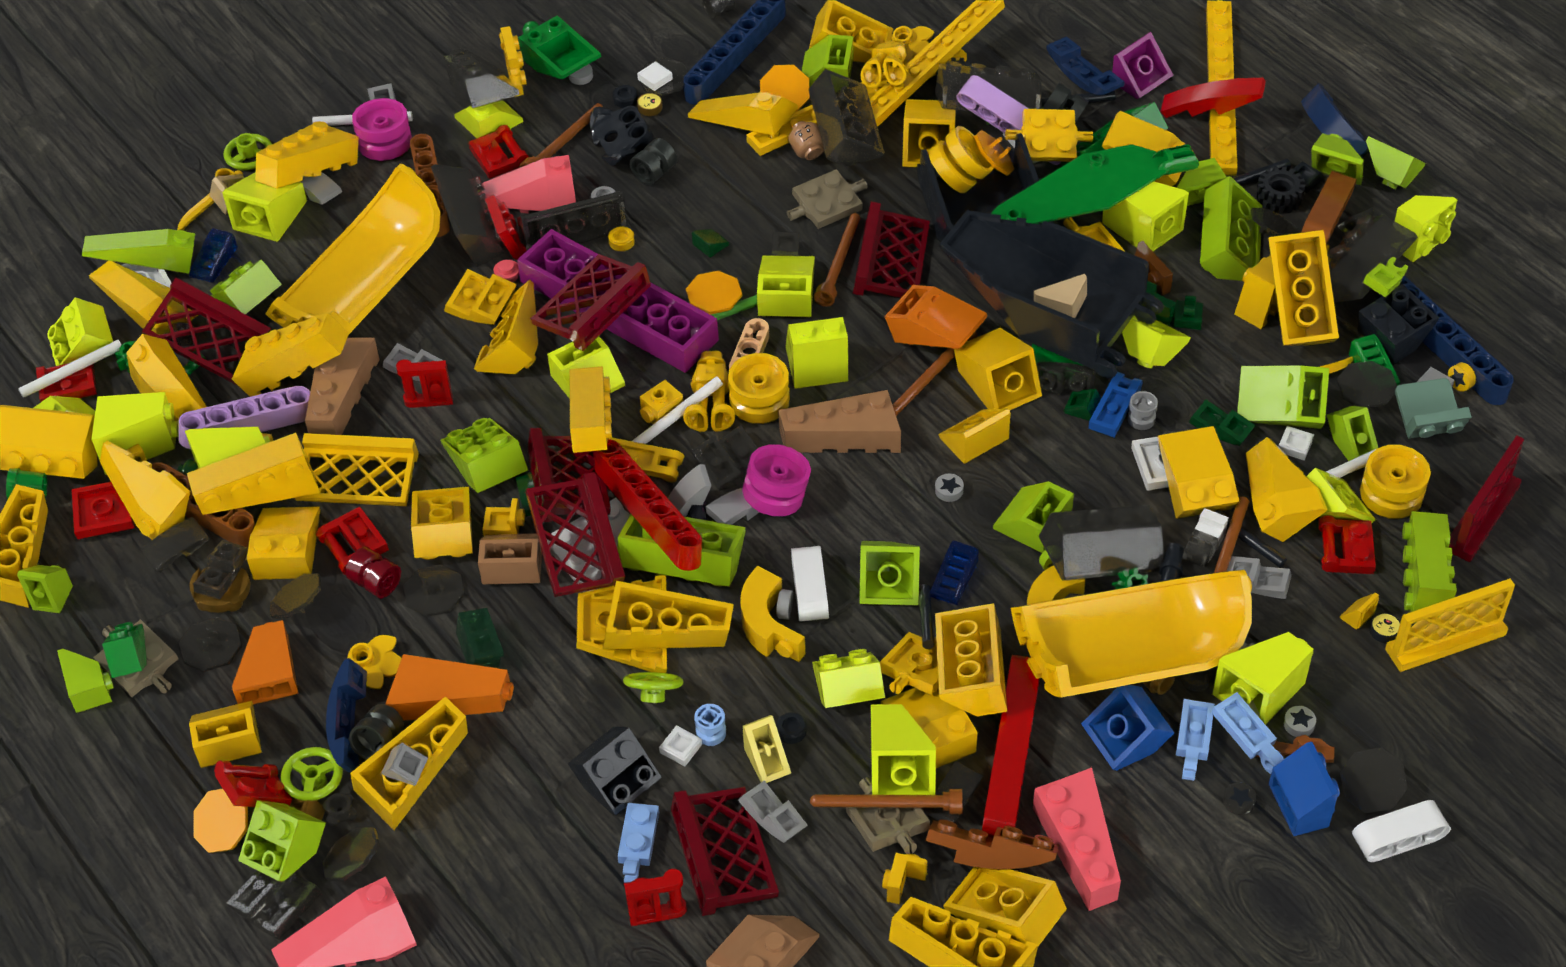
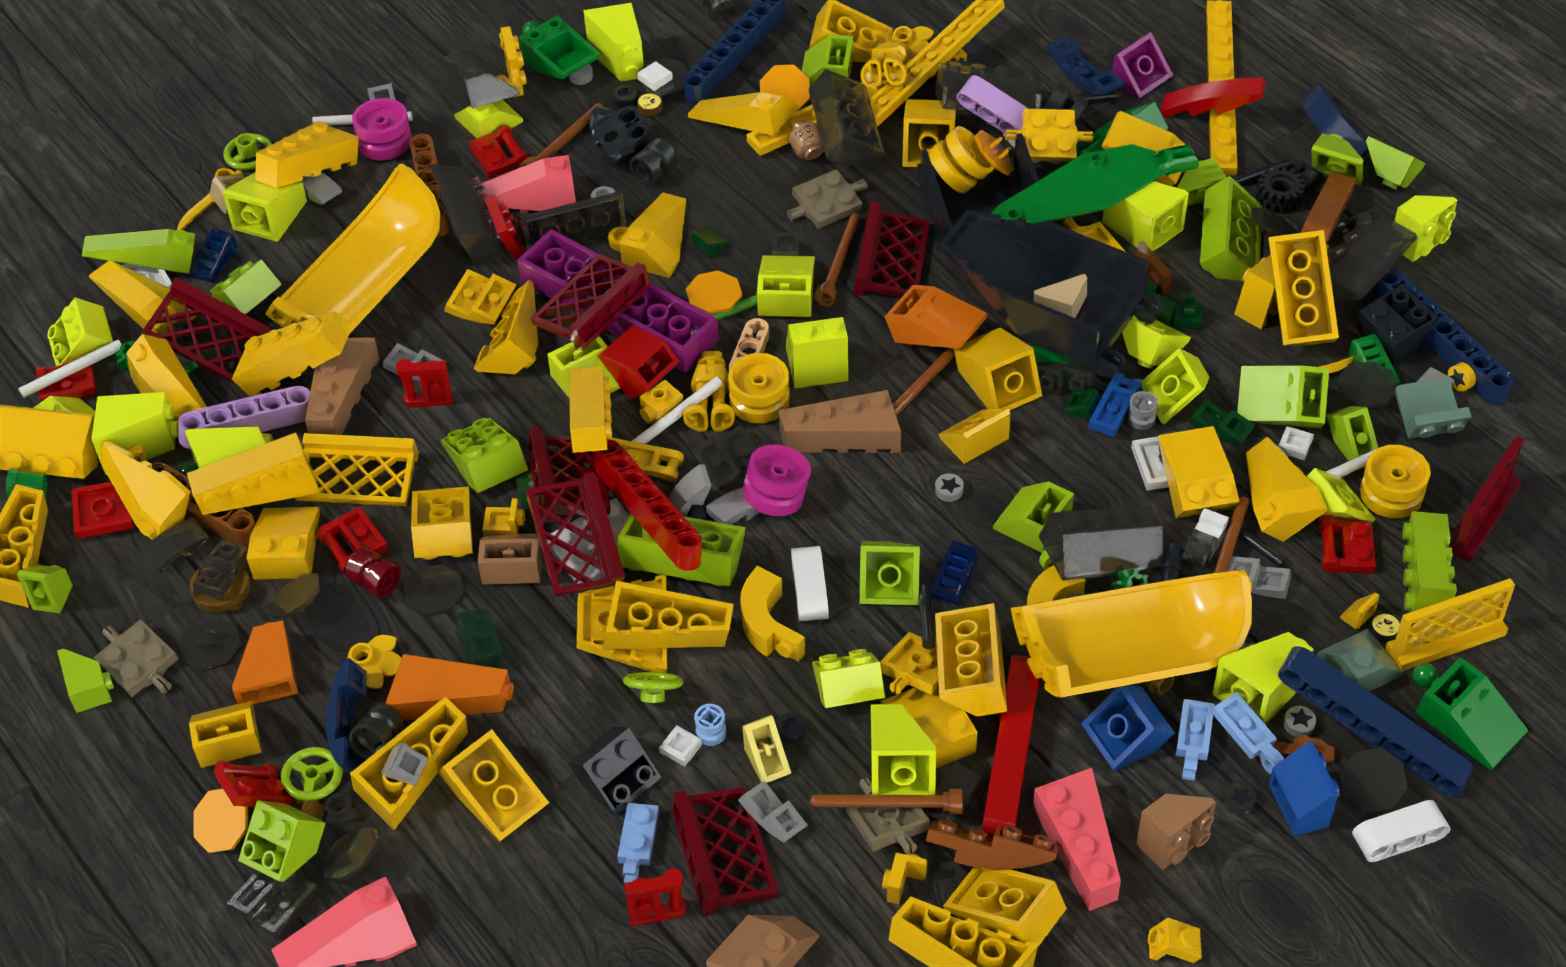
green slope [102,622,147,678] -> none
coral plate [493,260,519,282] -> none
light grey tile [776,589,793,620] -> none
lime plate [1363,257,1408,297] -> none
none -> yellow slope [439,729,549,842]
none -> neon yellow slope [583,3,644,82]
none -> red slope [598,325,680,399]
none -> yellow wedge [619,193,686,278]
none -> medium nougat slope [1137,794,1216,870]
none -> neon yellow slope [1142,348,1209,424]
none -> yellow bracket [1148,918,1202,963]
none -> dark blue beam [1278,646,1473,797]
none -> sand green slope [1318,629,1404,691]
none -> green slope [1413,657,1528,770]

